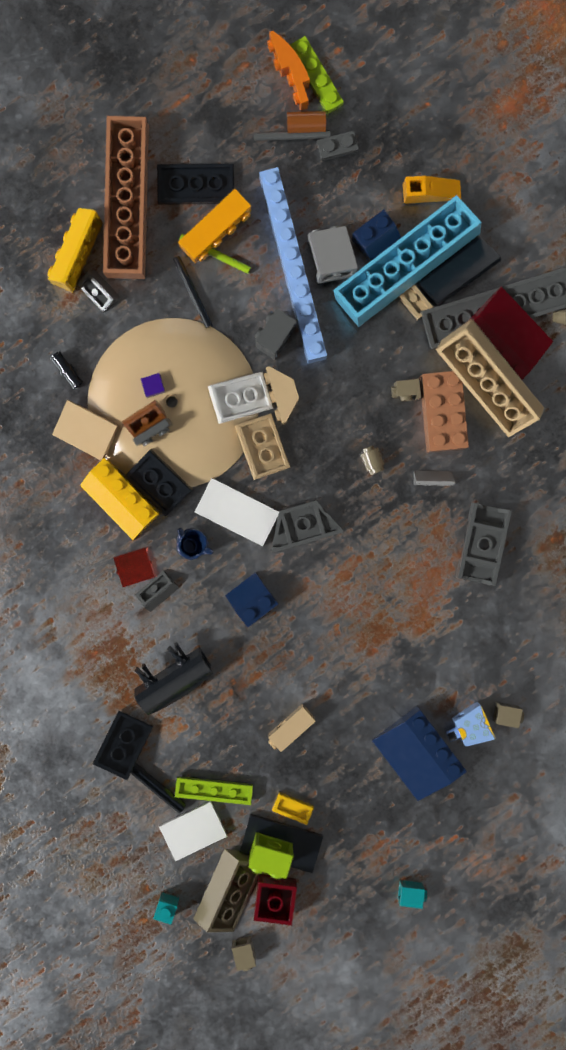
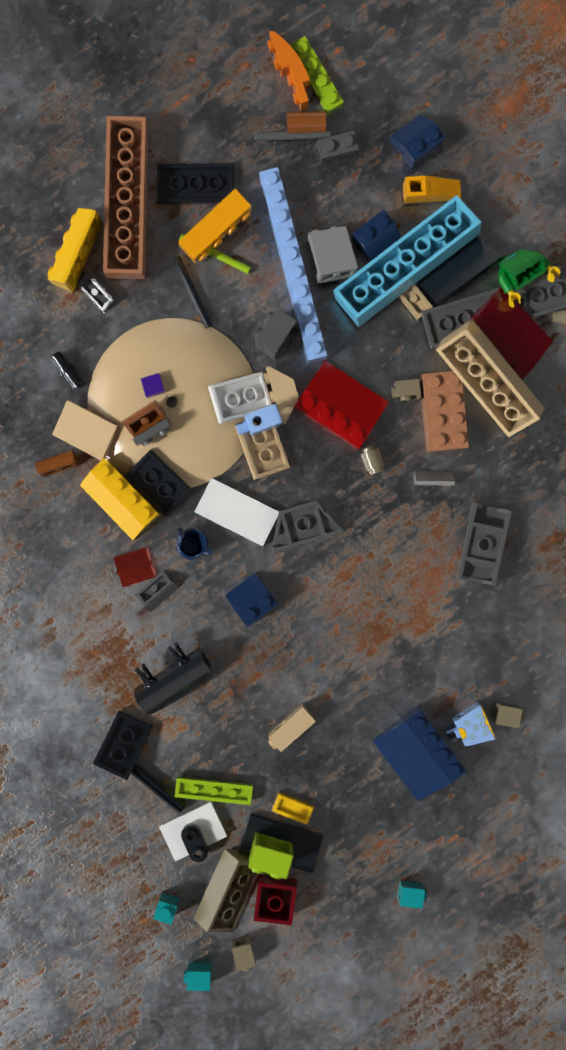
none -> dark orange brick [35,450,79,477]
none -> black plate [181,823,208,862]
none -> teal brick [183,963,211,991]
none -> light blue torso [235,404,282,436]
none -> red slope [294,360,389,450]
none -> dark blue slope [389,115,446,169]
none -> green torso [498,249,560,308]

